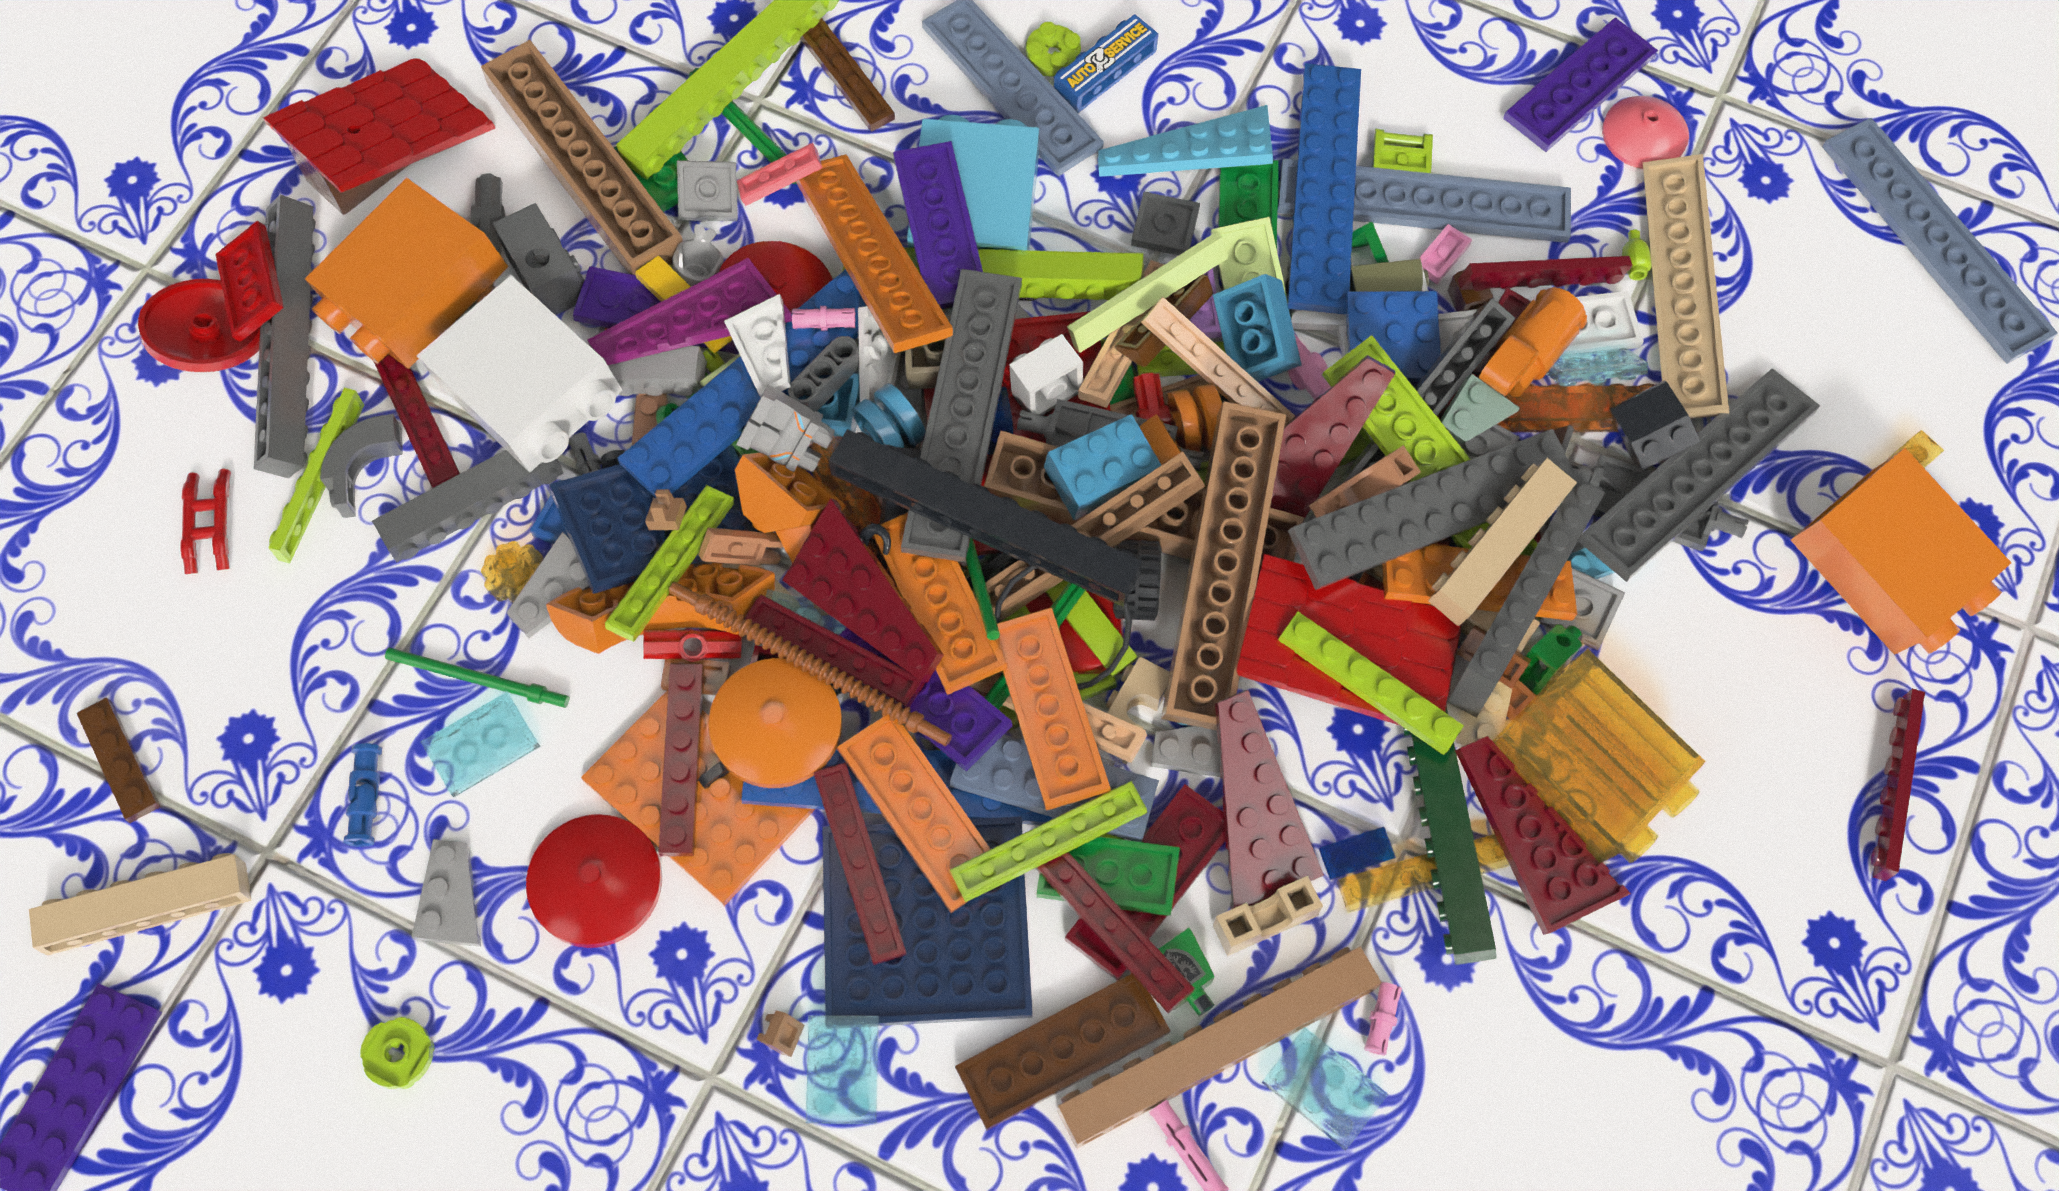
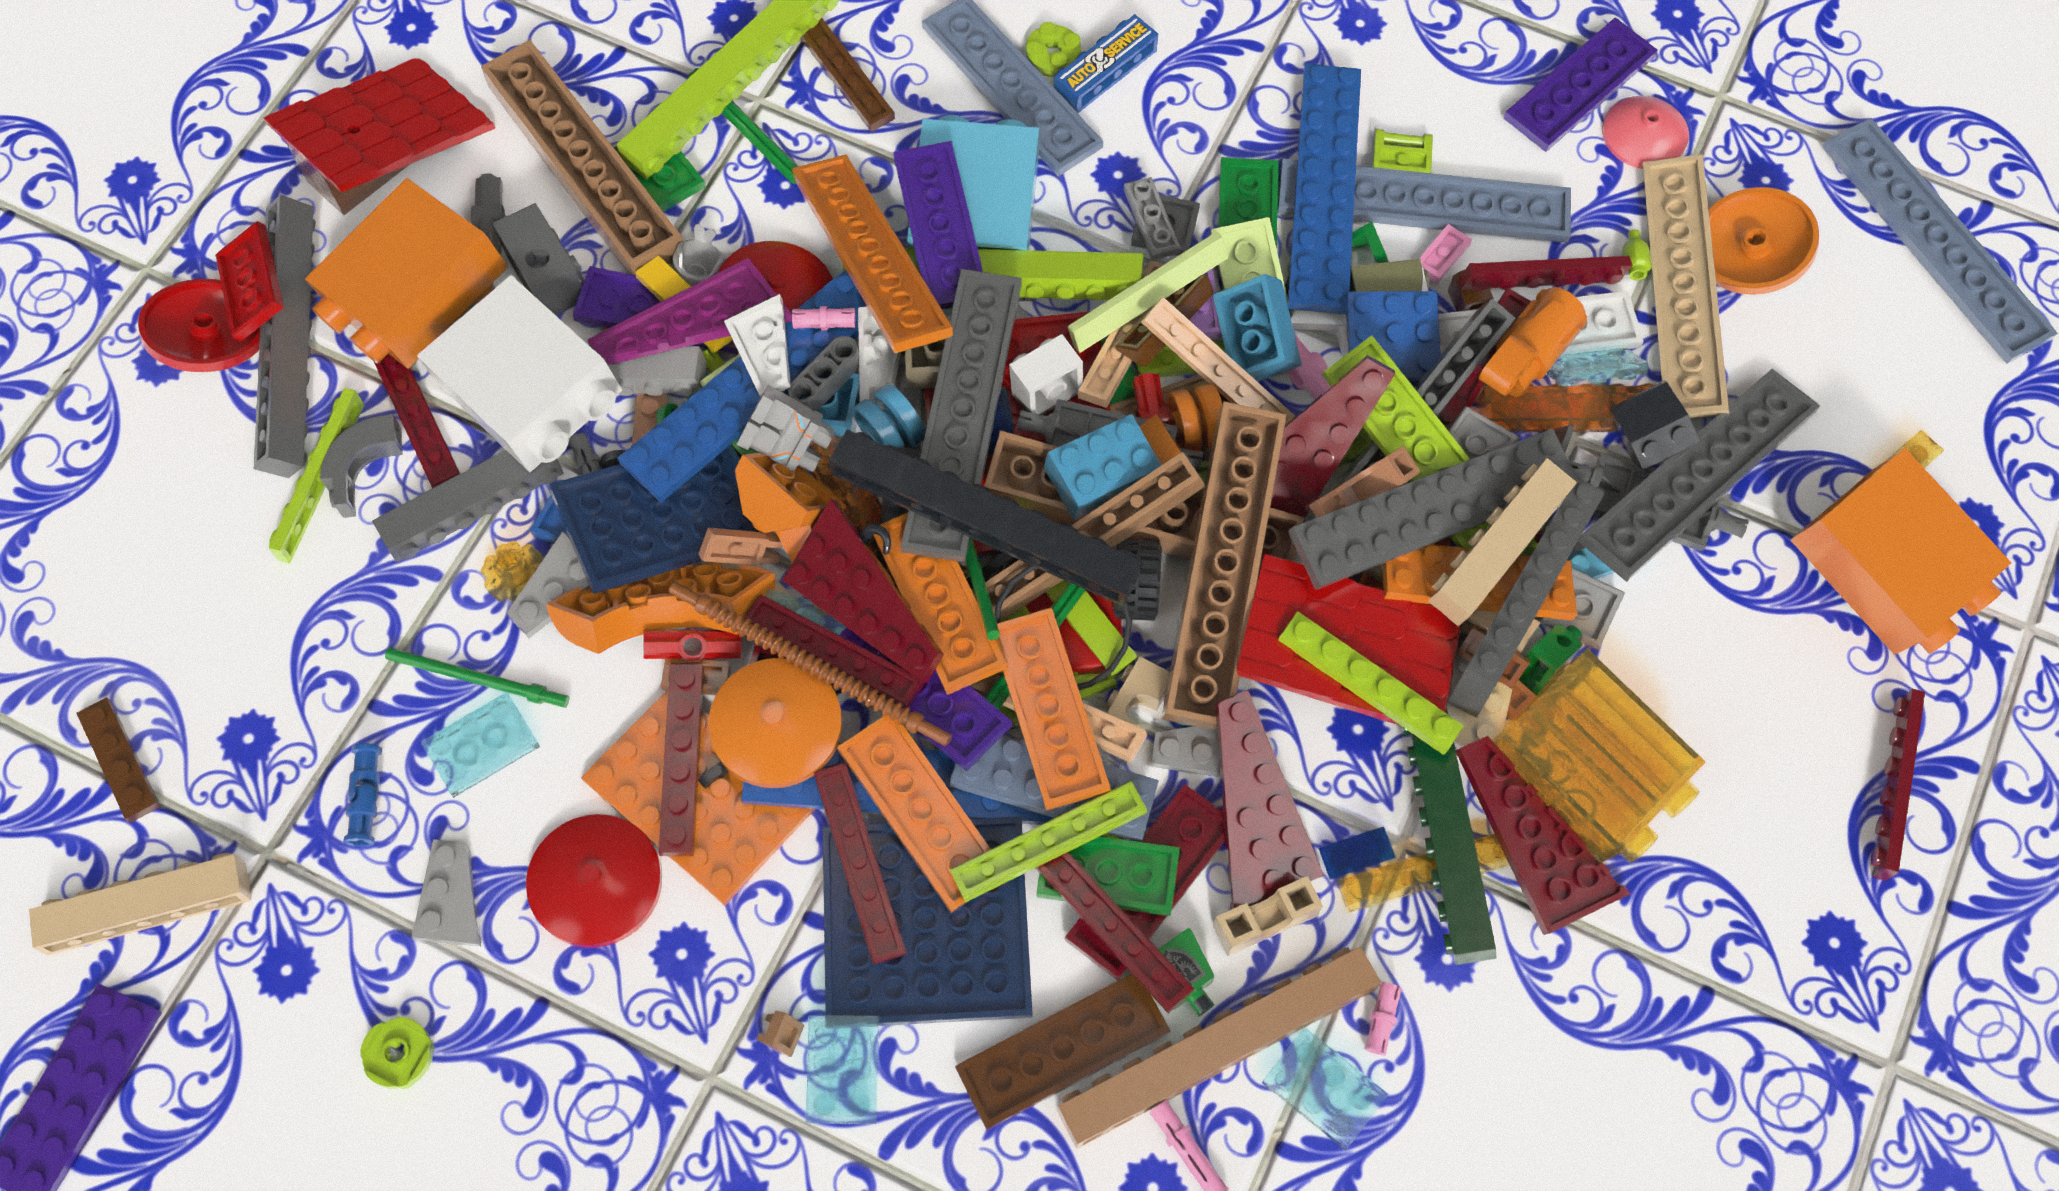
red piece [180,468,231,575] -> none
lime tile [605,485,734,642] -> none
medium nougat tile [645,489,687,530] -> none
light grey tile [677,160,738,221] -> none
coral tile [737,143,822,206] -> none
medium azure wing [1098,105,1273,177] -> none
wing [1440,374,1519,444] -> none
none -> light grey tile [1124,177,1180,260]
none -> orange dish [1709,187,1819,295]

